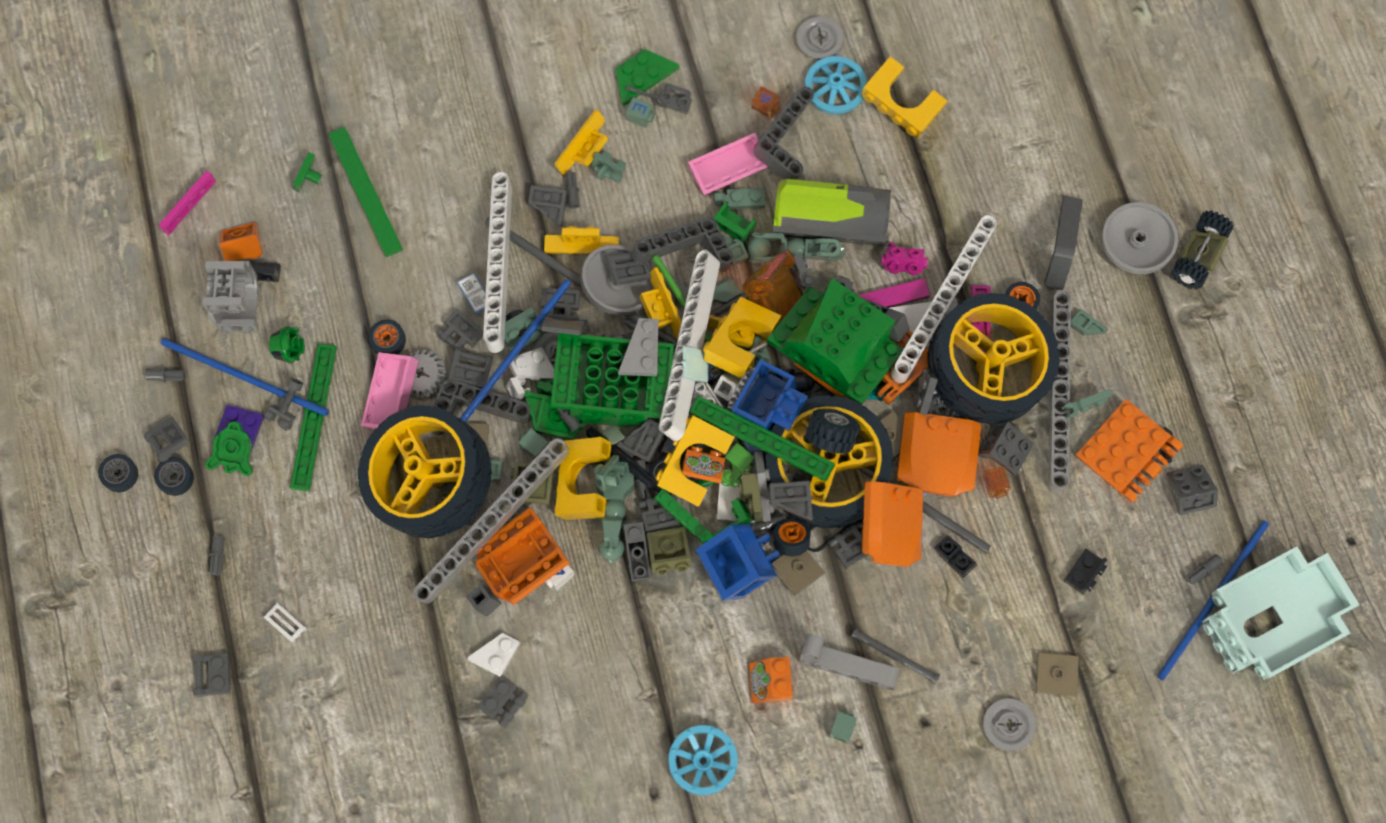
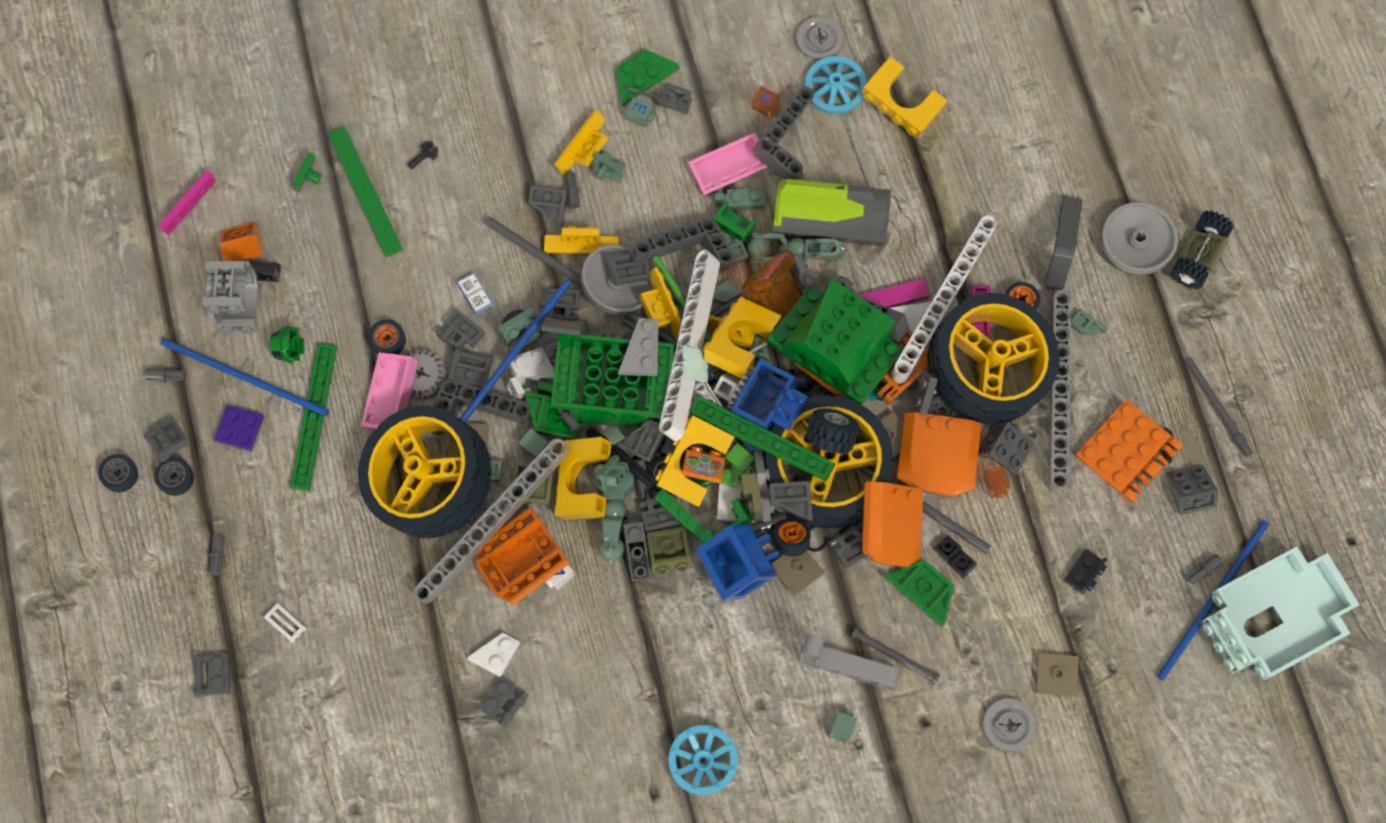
green tile [205,421,253,476] -> none
dark grey bar [264,377,303,431] -> none
dark grey brick [466,584,502,617] -> none
white beam [483,172,512,353] -> none
orange slope [749,657,793,703] -> none
dark pink brick [882,242,928,275] -> none
sand green plate [1062,389,1112,419] -> none
none -> black bar [408,141,439,169]
none -> green wing [884,559,954,627]
none -> dark grey bar [1185,357,1253,457]

